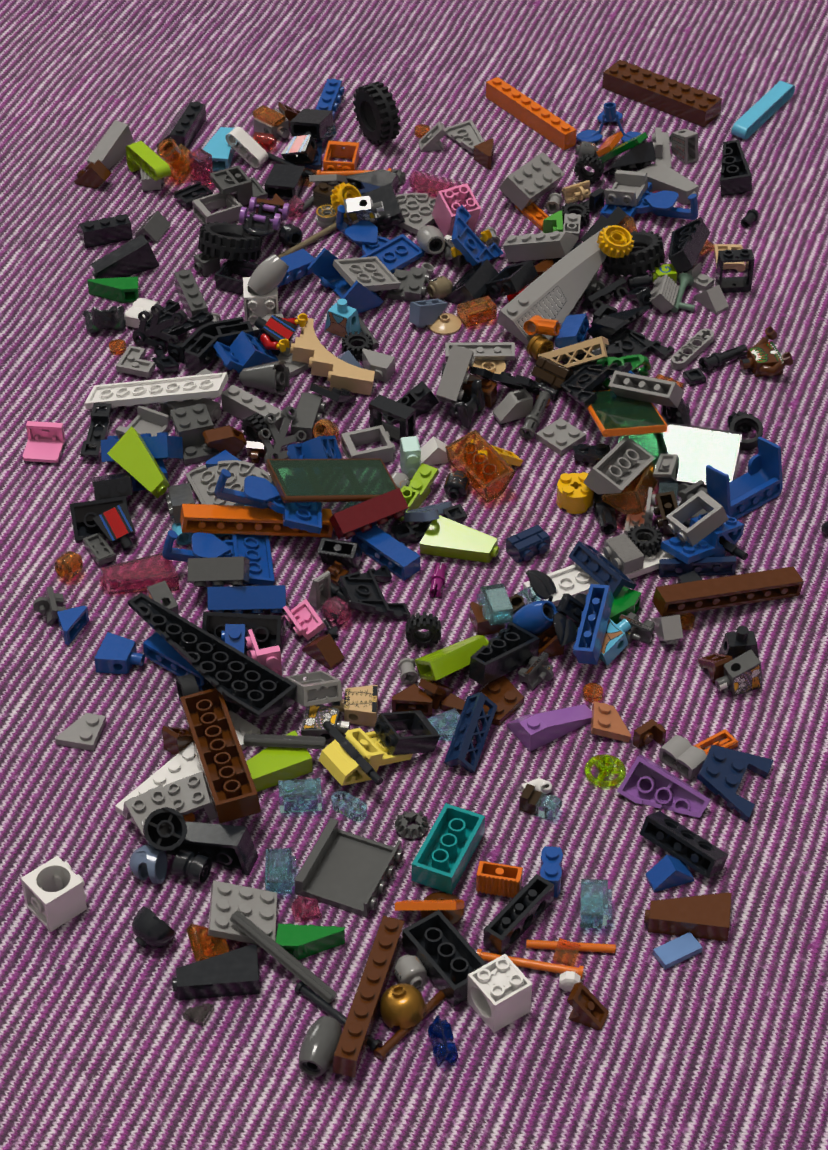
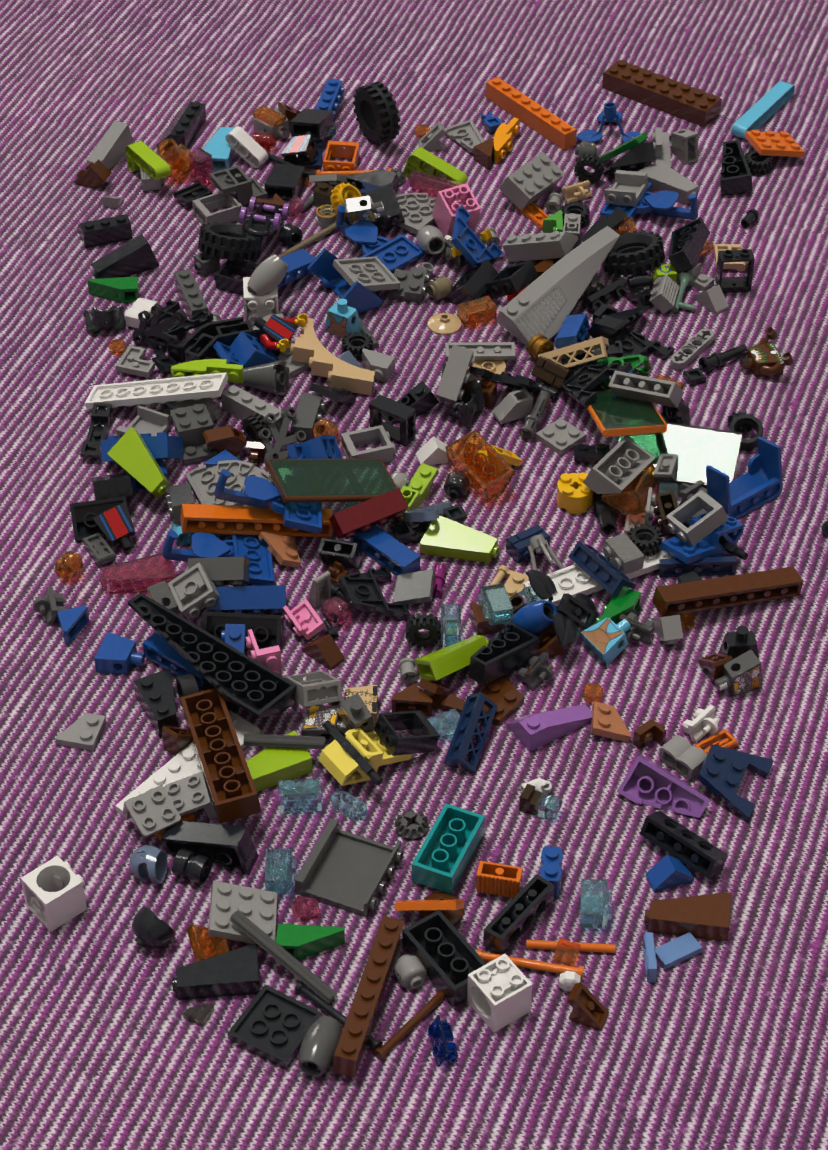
bright pink bracket [23,421,65,463] -> none
dark grey panel [134,211,171,243] -> none
black cylinder [143,807,187,852] -> none
pearl gold cylinder [380,983,426,1029] -> none
light aqua brick [400,436,421,479] -> none
sand blue slope [409,299,448,328] -> none
orange piece [523,315,561,336] -> none
blue brick [573,584,614,665] -> none
black bracket [583,188,605,213] -> none
clear neon green piece [584,754,626,787] -> none
orange tile [596,131,623,157] -> none
yellow gear [597,225,634,258] -> none
none -> light grey slope [102,195,124,208]
none -> black wedge [134,668,178,737]
none -> light grey plate [167,562,220,618]
none -> lime slope [171,359,244,383]
none -> black plate [227,984,323,1068]
none -> nougat wing [258,531,301,568]
none -> dark grey torso [336,693,373,733]
none -> tile [393,569,436,605]
none -> lime beam [404,147,468,188]
none -> clear light blue brick [441,604,461,649]
none -> blue plate [481,111,503,132]
none -> tan plate [484,565,529,603]
none -> light orange slope [493,117,520,164]
none -> light grey plant [527,534,564,570]
none -> medium blue tile [643,932,657,983]
none -> white hips [682,705,719,743]
none -> orange plate [744,130,805,157]
none -> black tyre [745,150,773,176]

